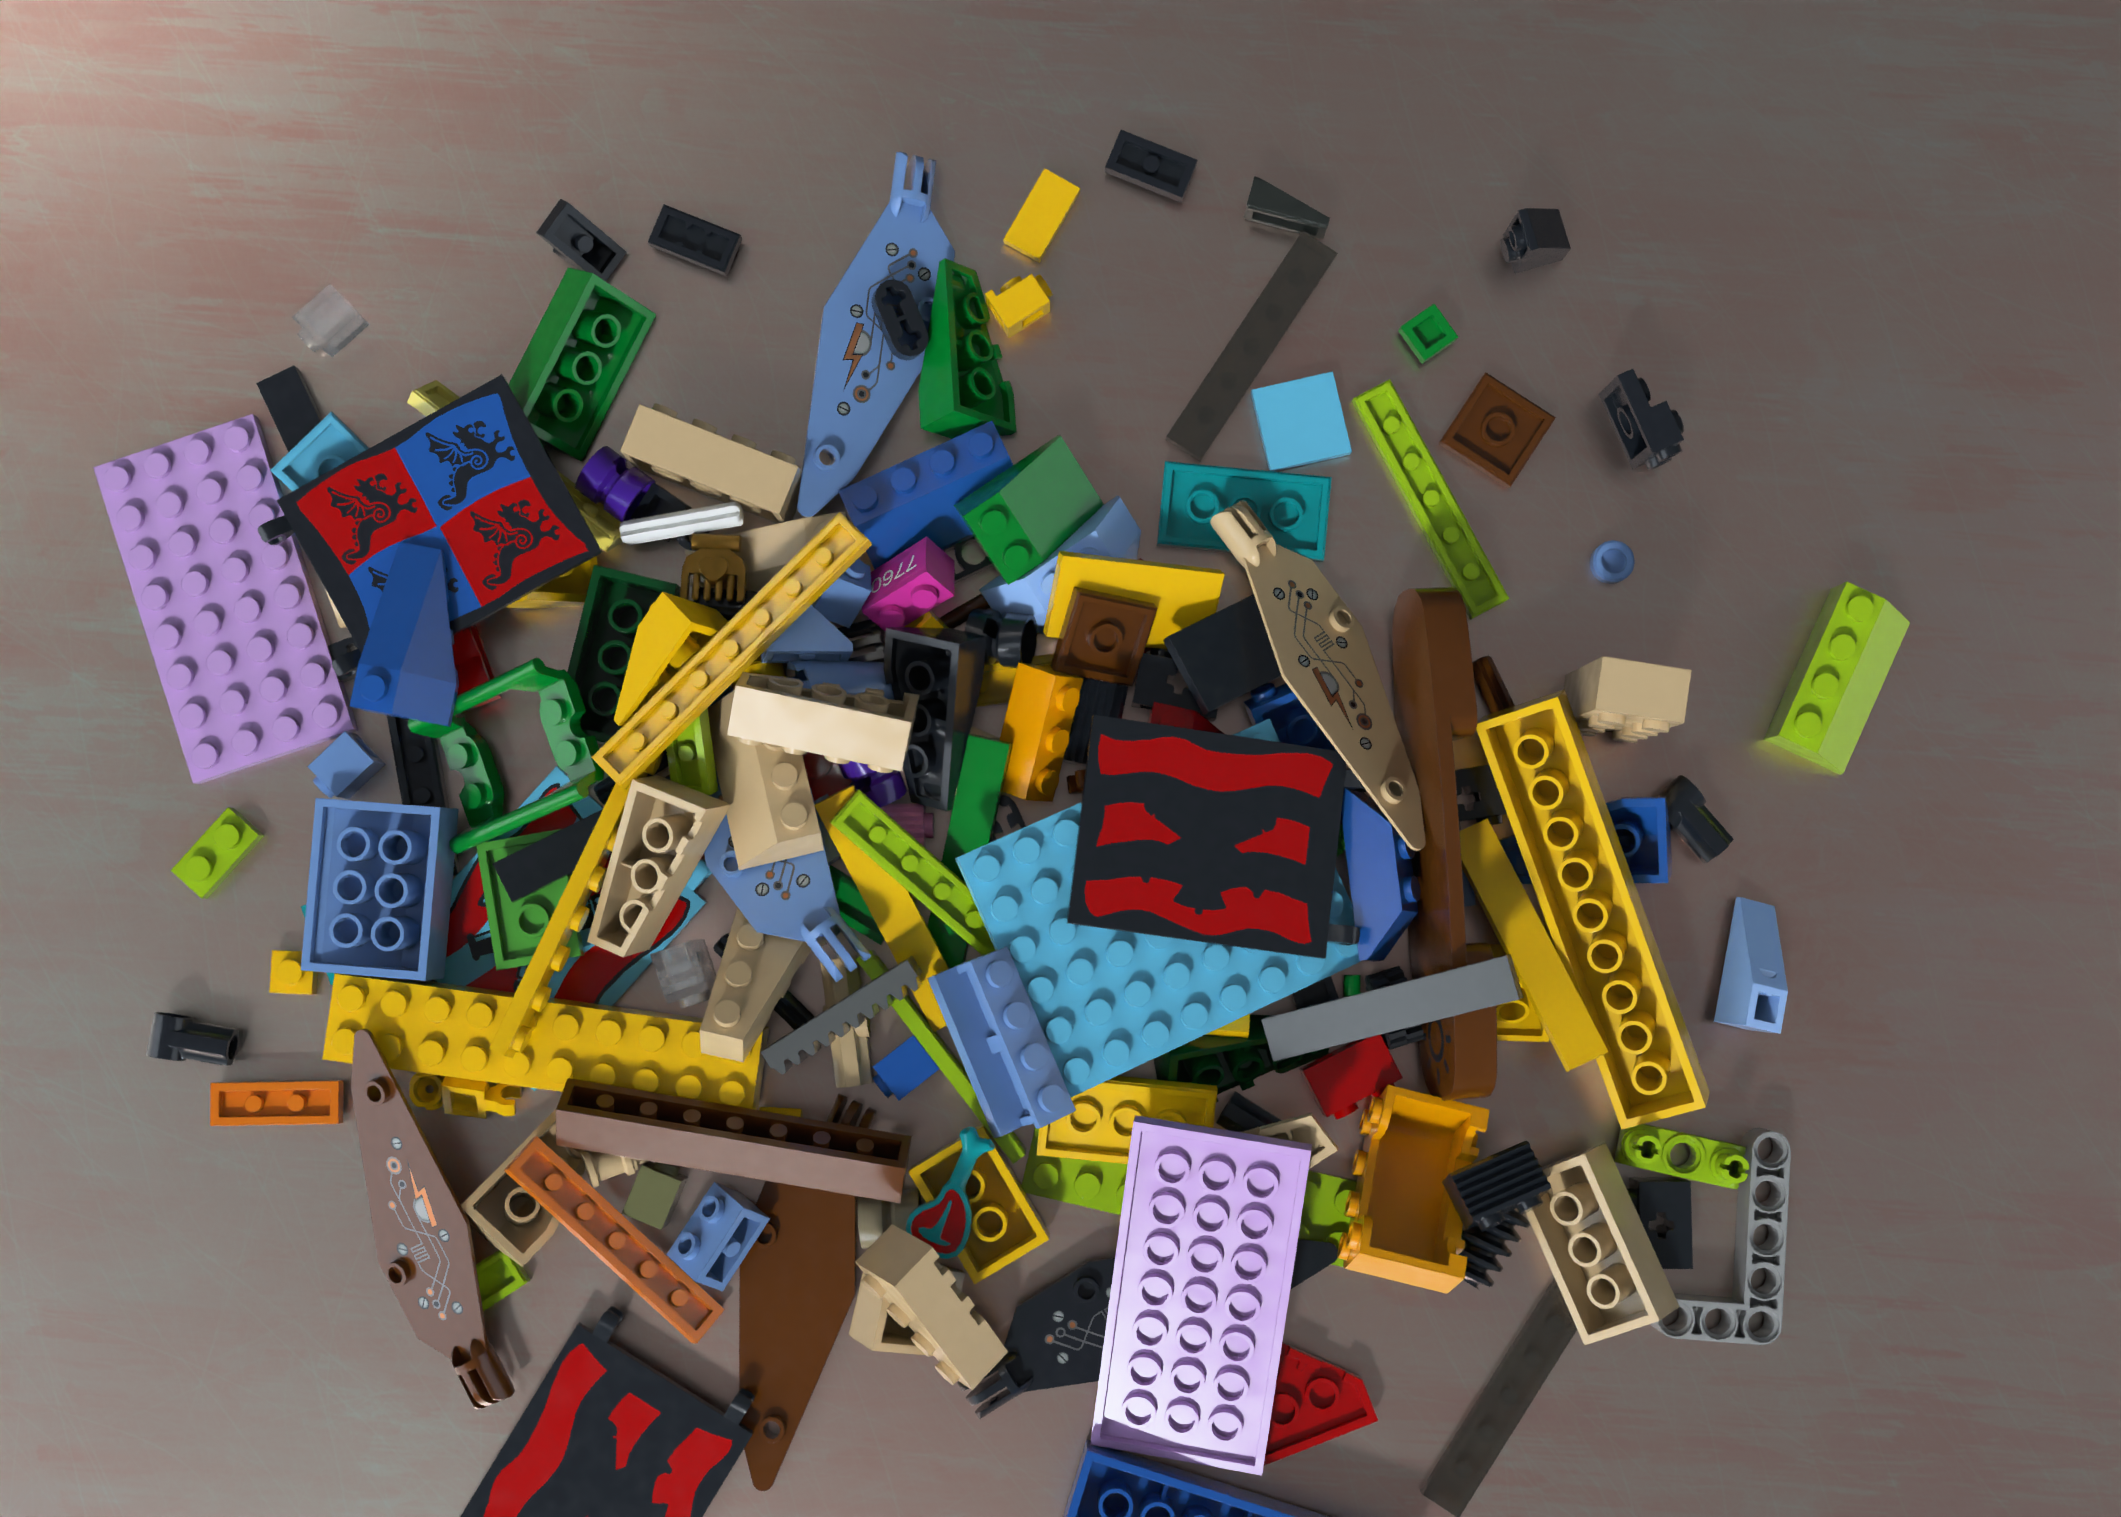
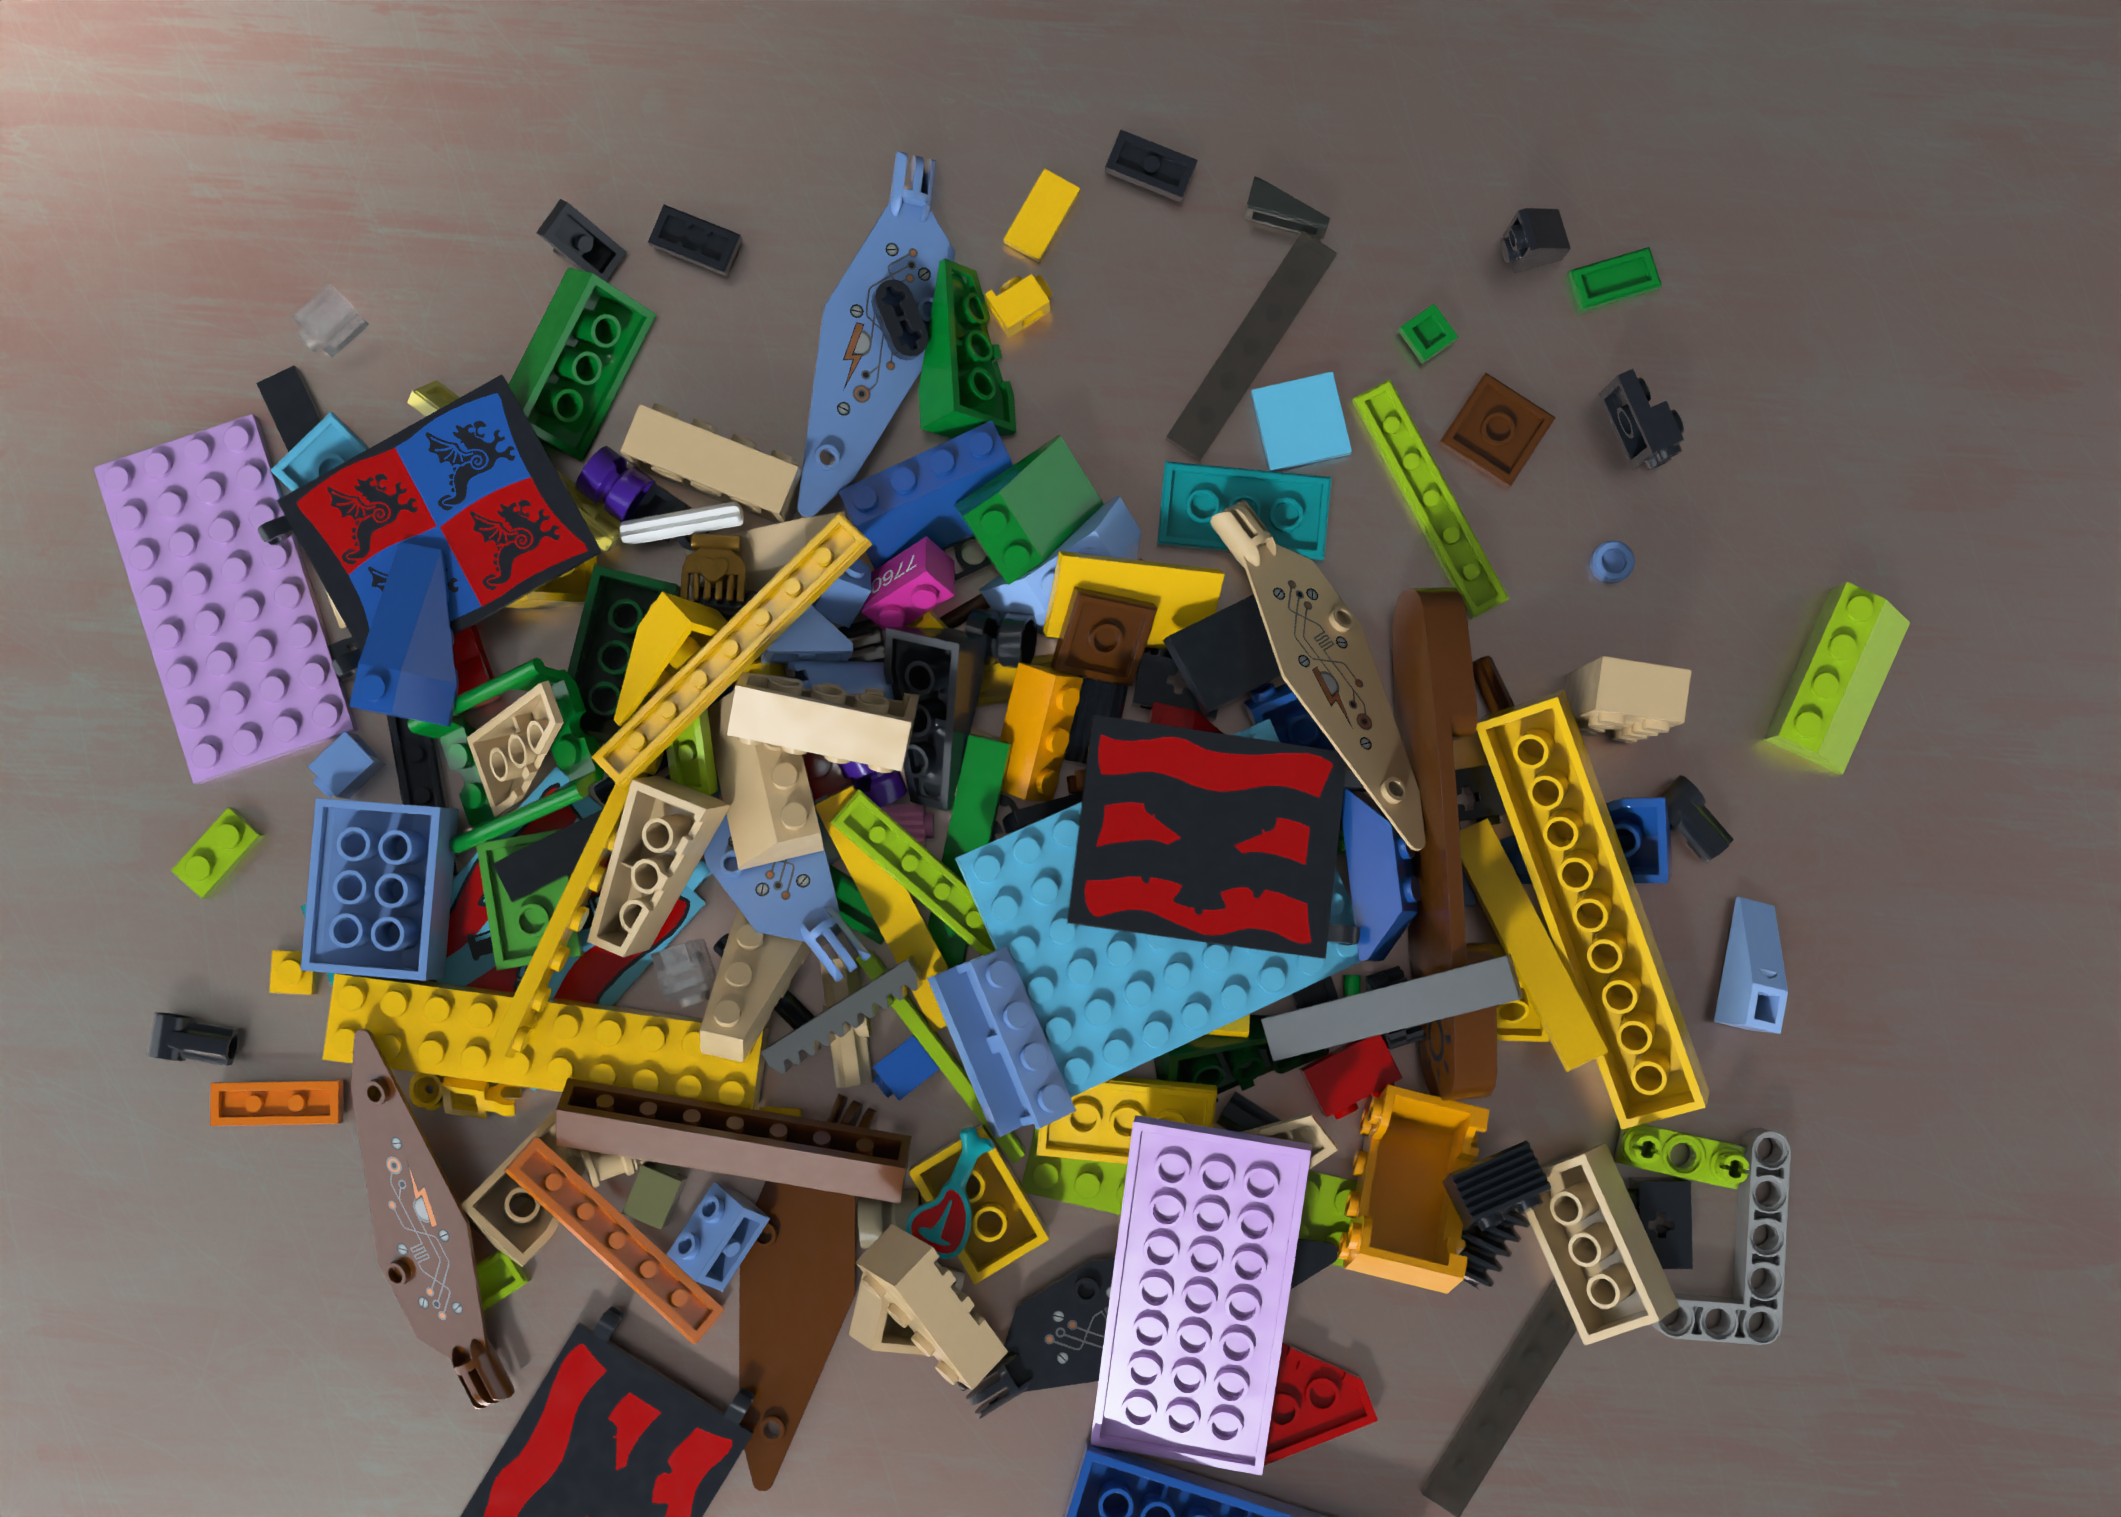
none -> tan wedge [467,681,564,817]
none -> black plate [1002,792,1083,834]
none -> green tile [1567,247,1662,313]

